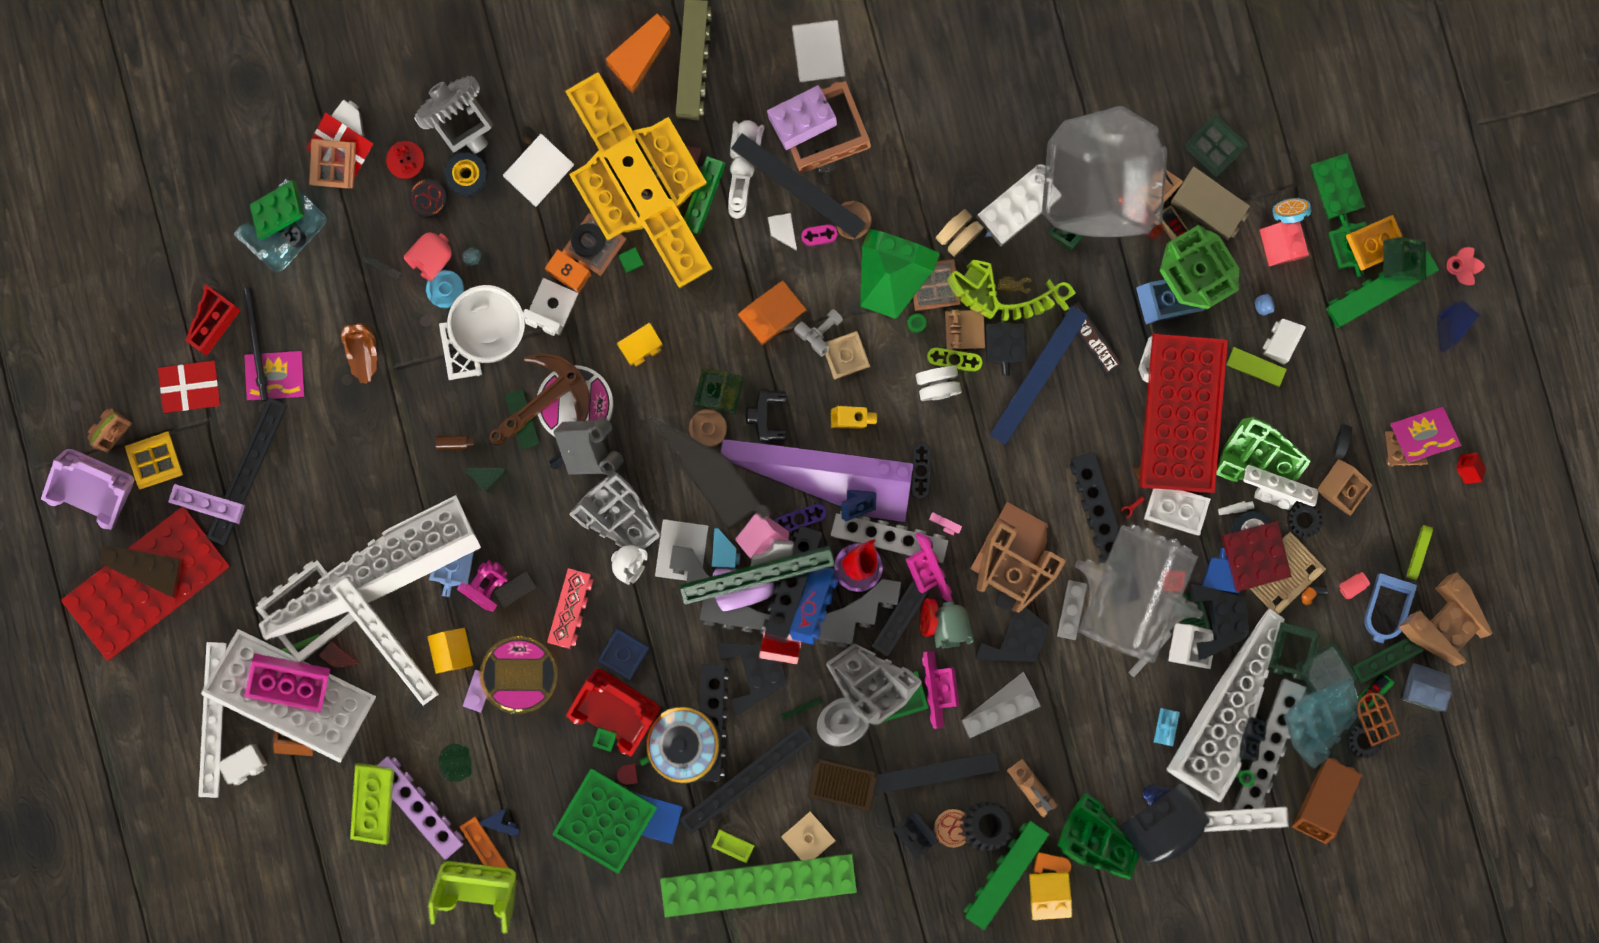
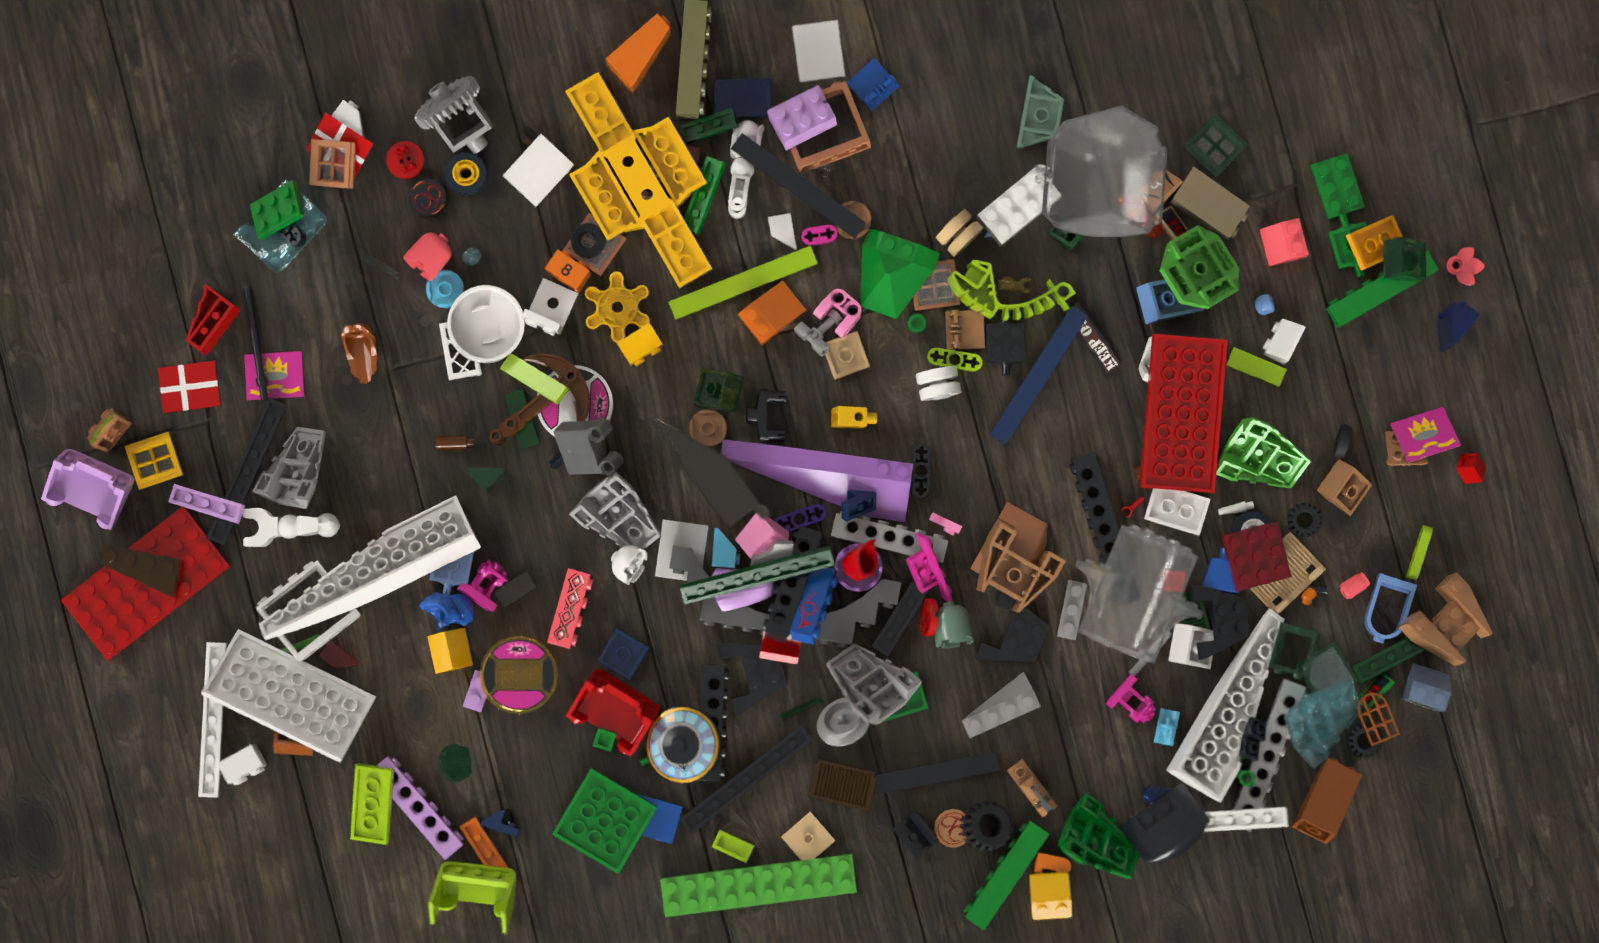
dark pink slope [244,653,330,712] -> none
white tile [330,575,439,705] -> none
dark red tile [617,764,638,785] -> none
green tile [618,248,644,273] -> none
dark pink bracket [922,651,959,729] -> none
white bracket [1243,465,1318,510] -> none
tile [1272,198,1311,223] -> none
none -> white piece [243,508,340,547]
none -> light grey wedge [252,427,326,509]
none -> blue hair [420,592,474,632]
none -> lime tile [500,353,569,405]
none -> yellow plate [585,271,650,343]
none -> lime tile [669,246,818,320]
none -> dark green plate [679,108,739,145]
none -> clear blue tile [714,79,771,118]
none -> bright pink piece [813,289,862,338]
none -> blue hinge [847,58,900,111]
none -> sand green wing [1017,75,1064,149]
none -> dark pink tile [1105,674,1156,724]

